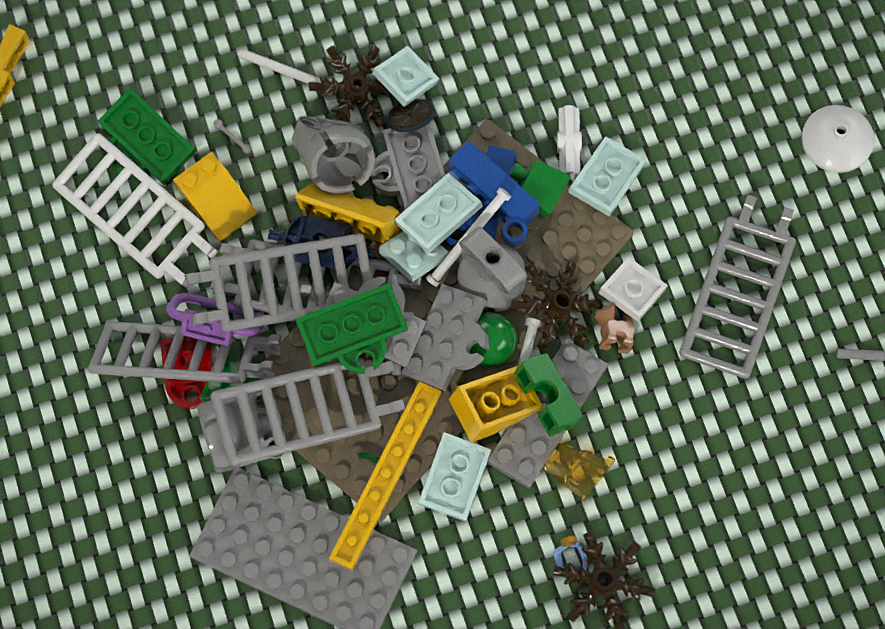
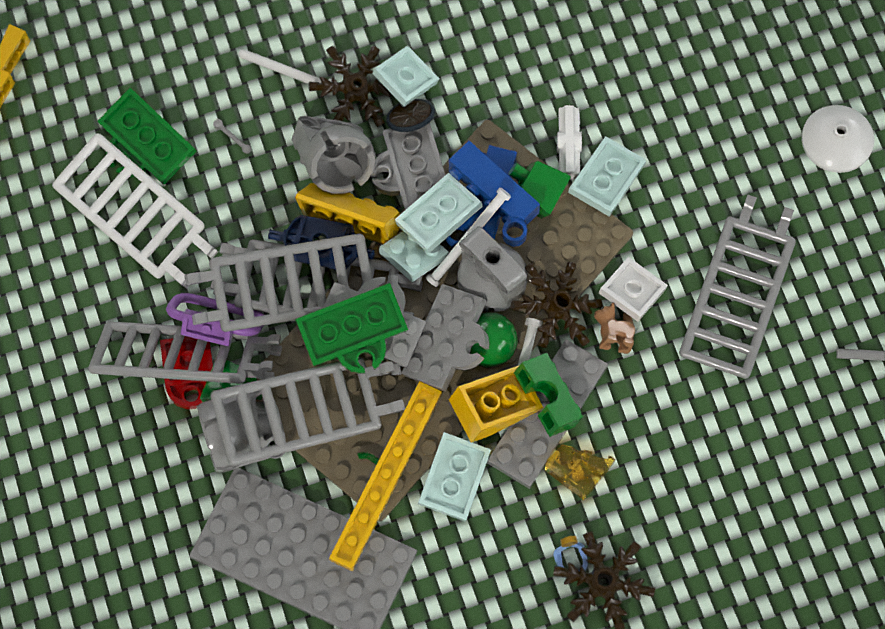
yellow slope [173,152,258,243] -> none

